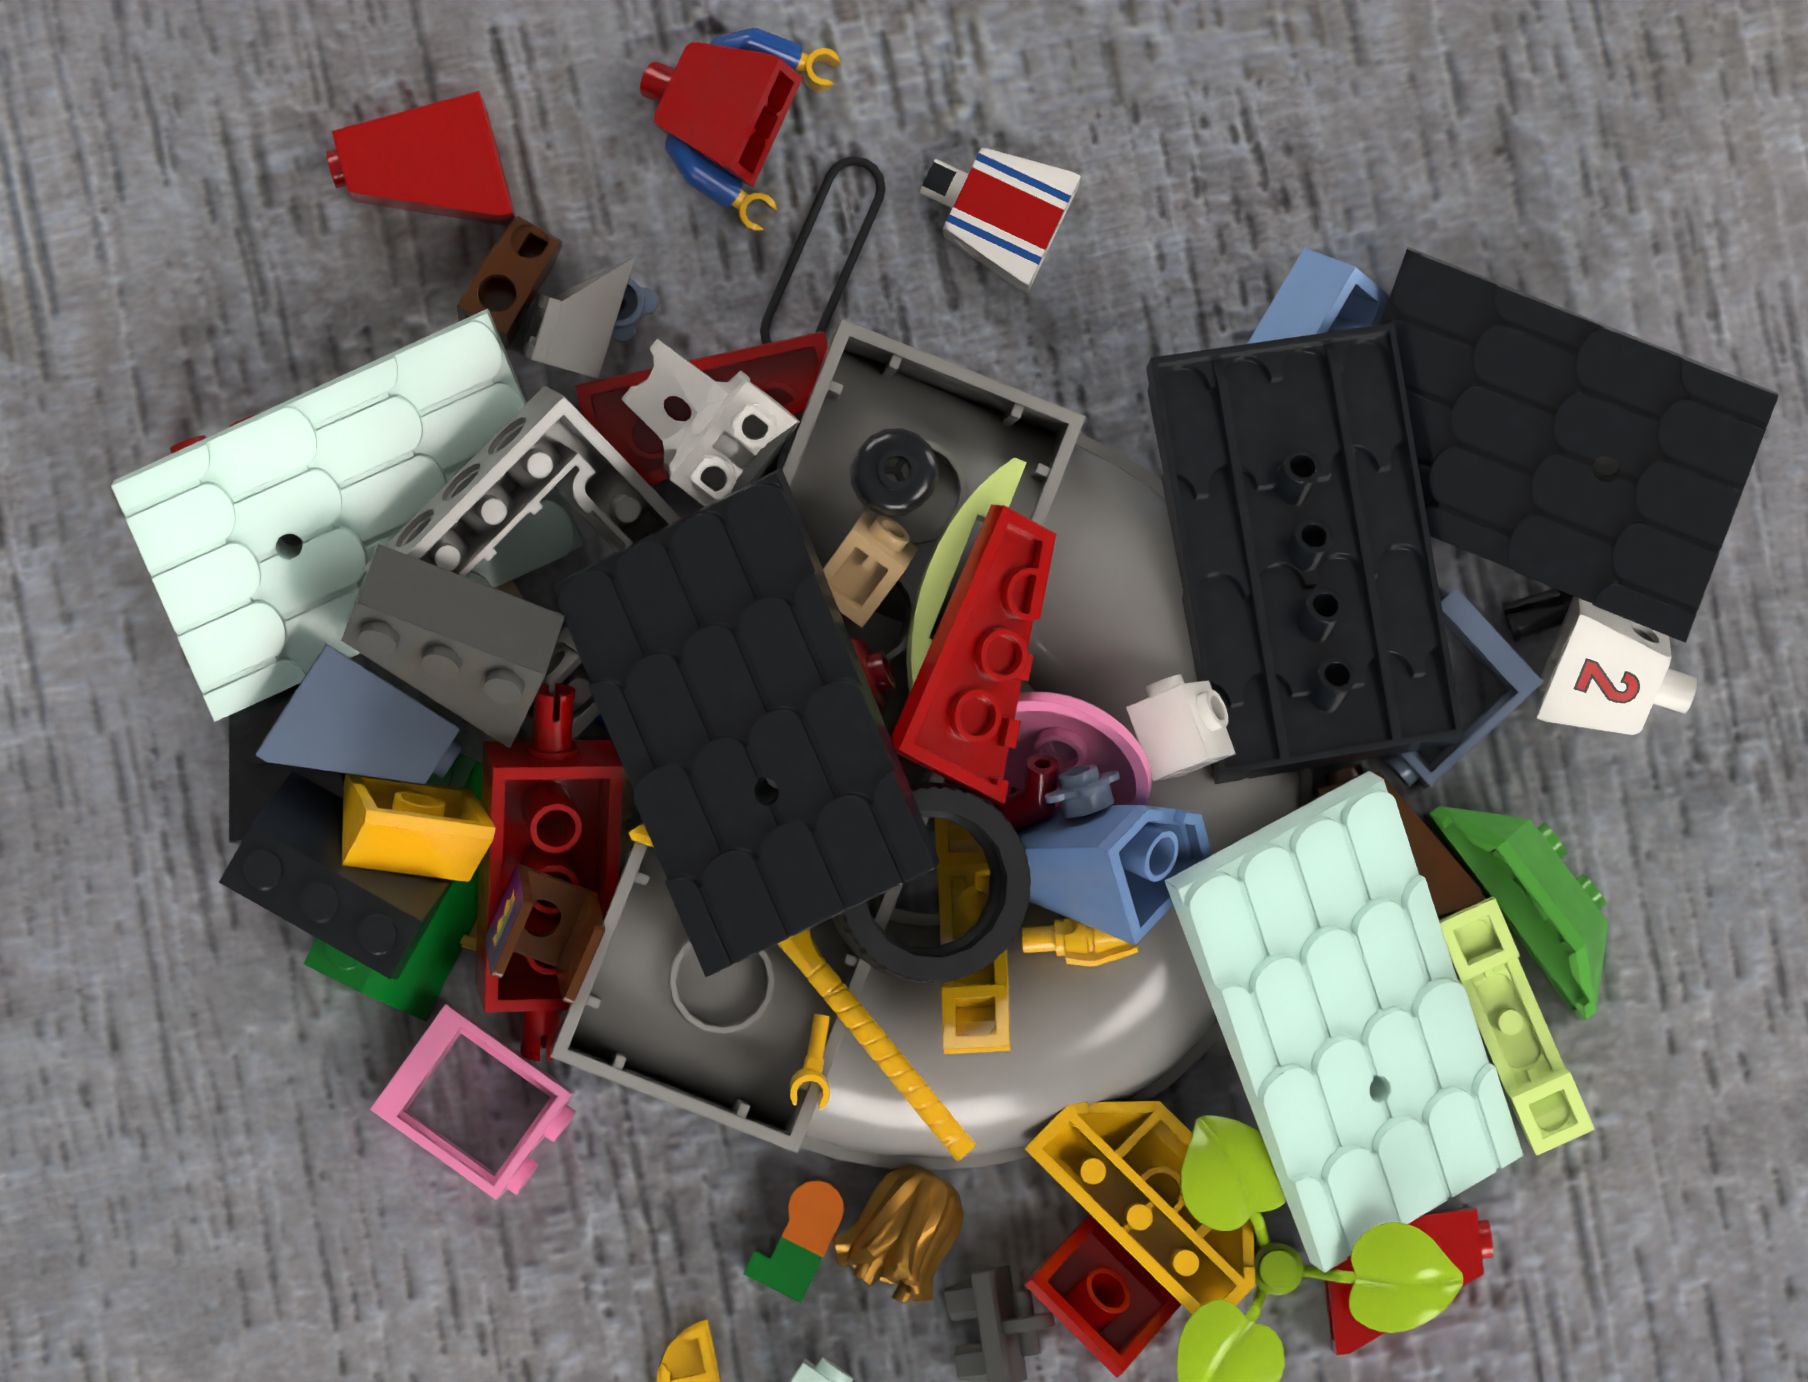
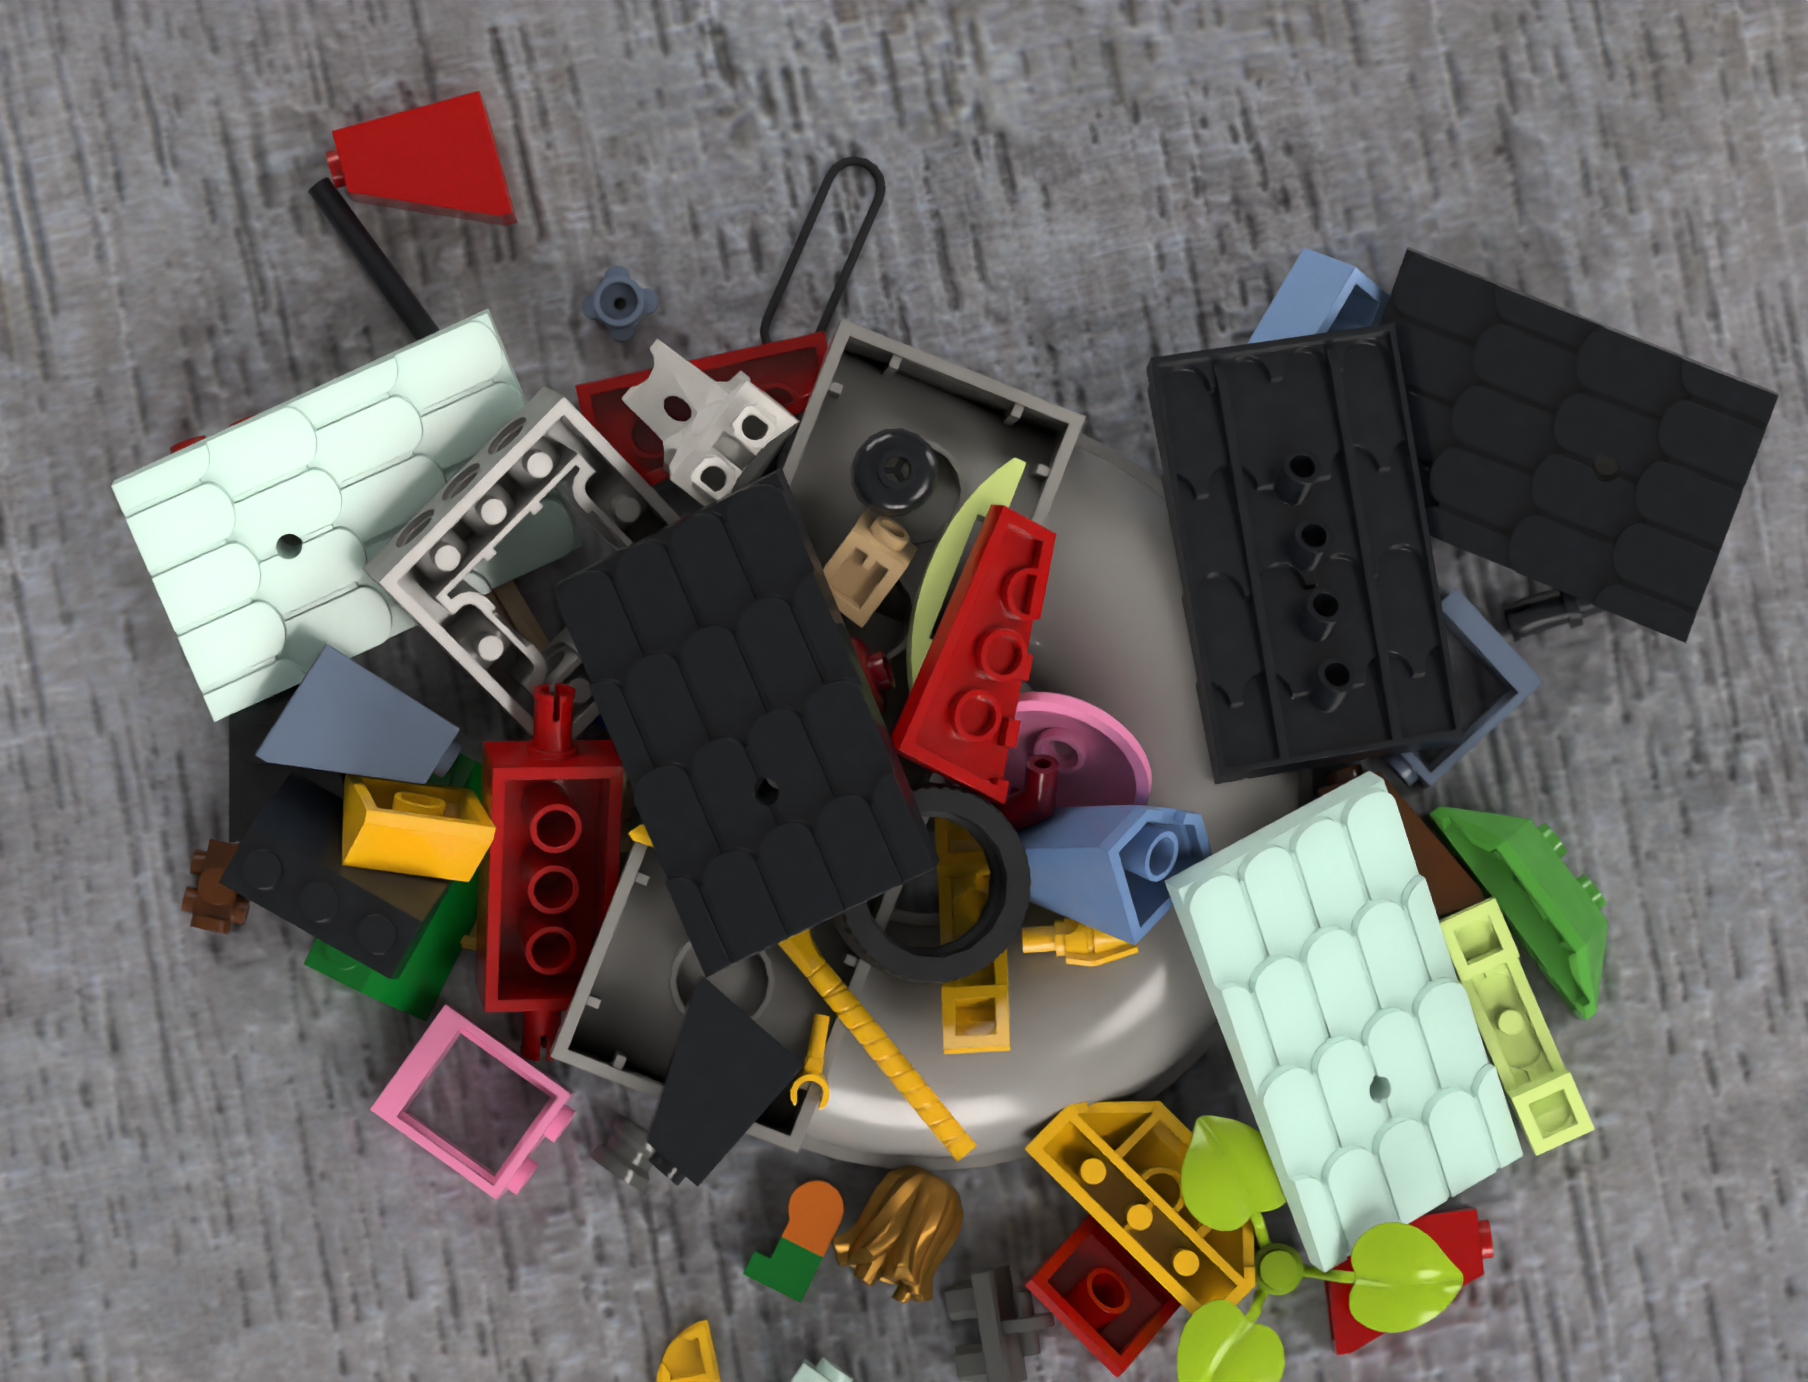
dark grey wedge [341,544,565,748] -> none
reddish brown leg [457,216,563,350] -> none
reddish brown piece [485,863,605,1004] -> none
light grey slope [520,257,635,379] -> none
red torso [640,28,840,231] -> none
torso [920,148,1081,294] -> none
sand blue plate [1045,764,1120,818] -> none
white brick [1126,674,1236,781] -> none
white torso [1535,596,1697,735] -> none
none -> reddish brown piece [182,839,250,935]
none -> black bar [308,177,440,341]
none -> dark grey wheel [590,1113,656,1191]
none -> black slope [646,975,804,1187]

